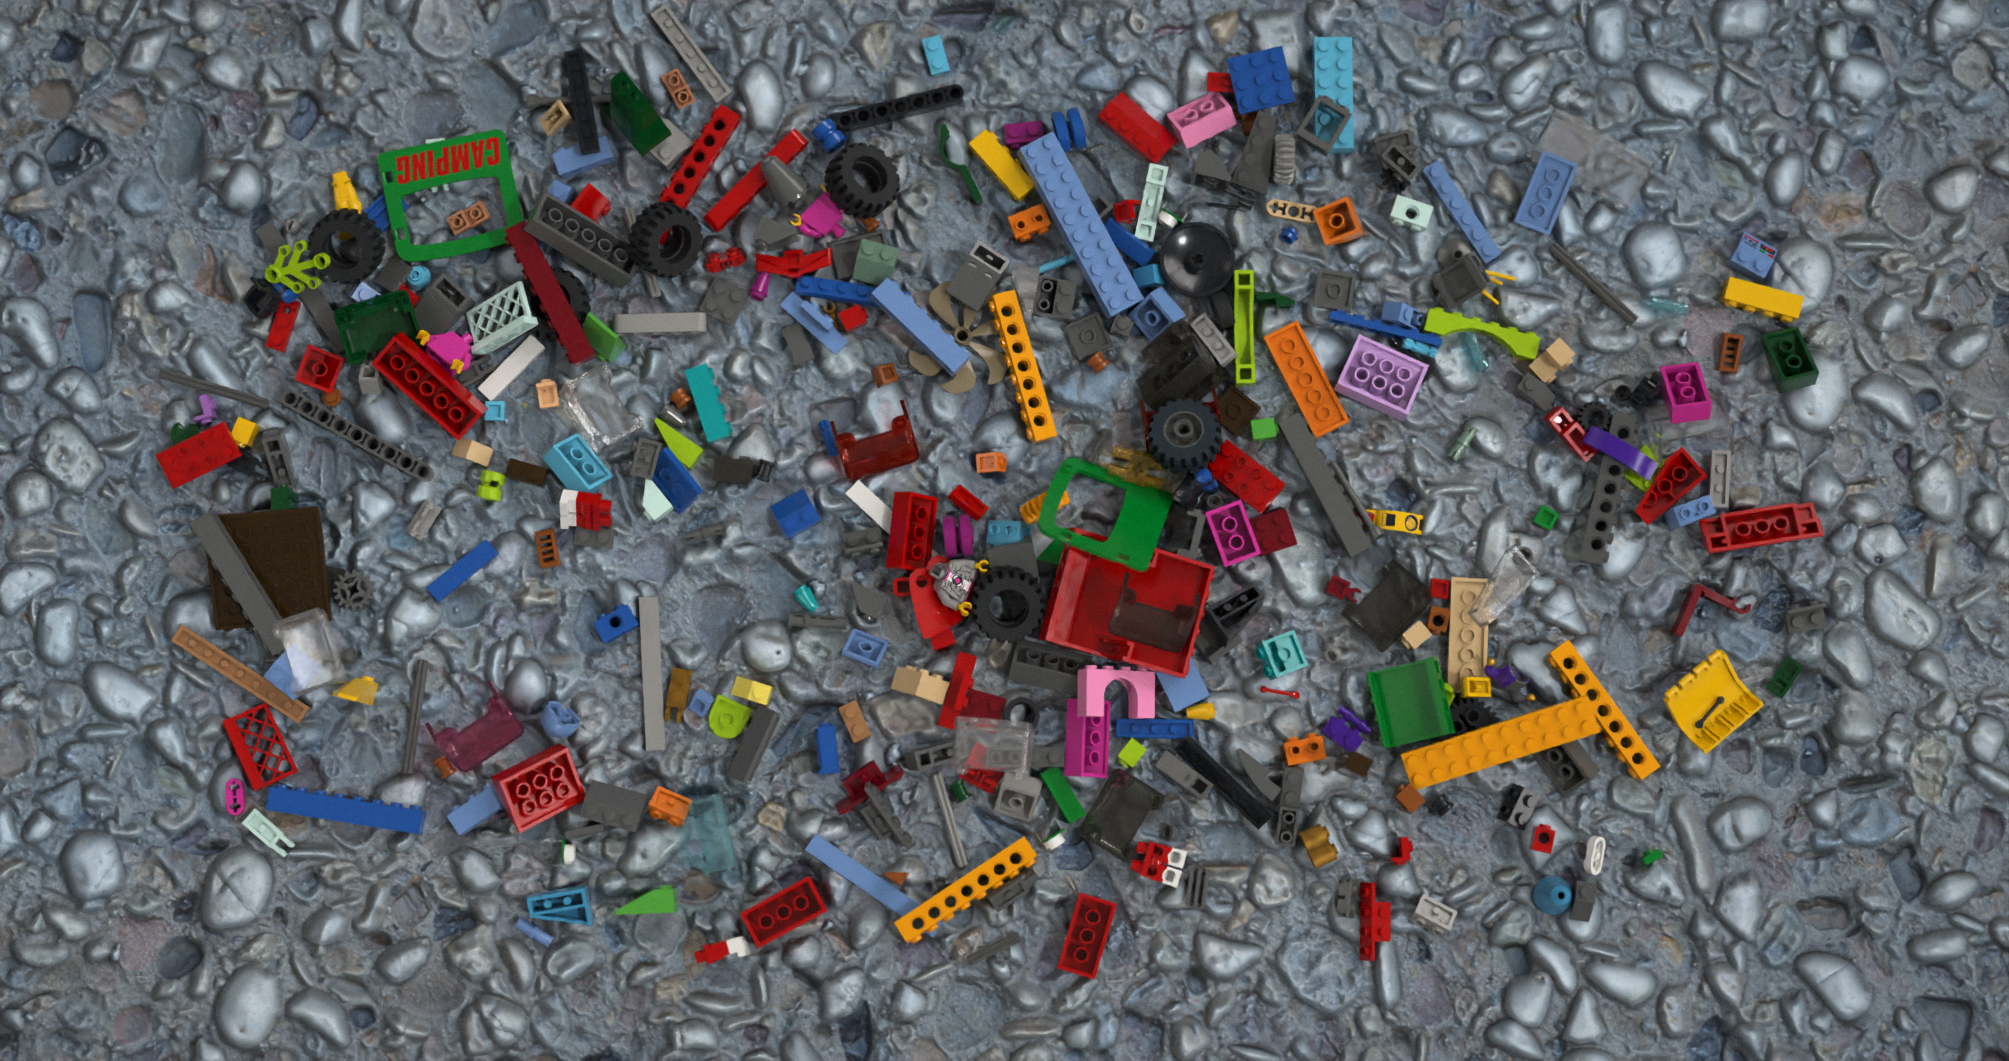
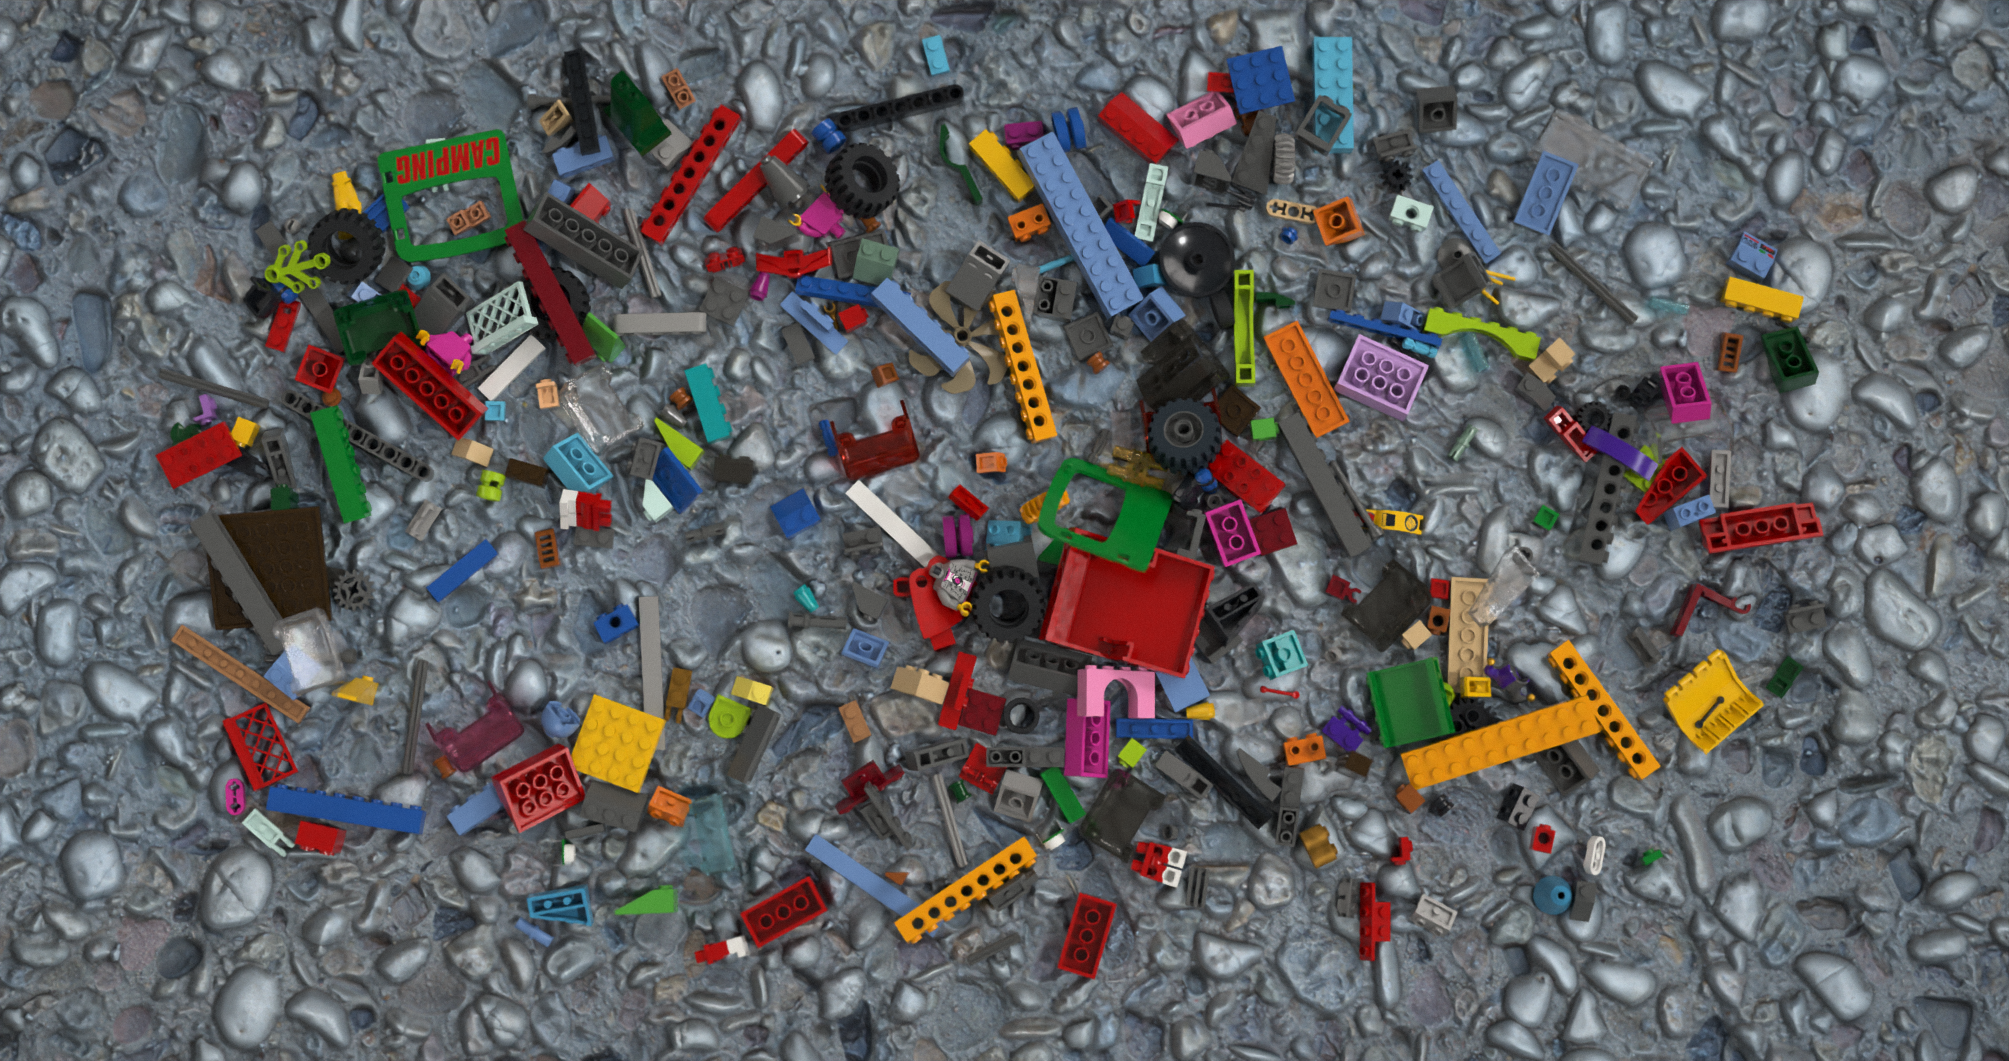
black tyre [628,202,703,278] -> none
light grey plate [651,3,733,105] -> none
black bush [753,459,775,483] -> none
blue window [815,723,840,775] -> none
red slope [886,492,938,572] -> none
clear windscreen [952,717,1035,780] -> none
clear smoke windscreen [1108,573,1200,653] -> none
light grey plate [1190,312,1238,367] -> none
dark grey brick [1377,142,1422,183] -> none
none -> red brick [294,821,347,856]
none -> green brick [310,405,372,524]
none -> dark grey slope [542,126,578,157]
none -> yellow plate [571,694,666,793]
none -> dark grey slope [1416,86,1458,133]
none -> dark grey hinge [1624,626,1663,669]

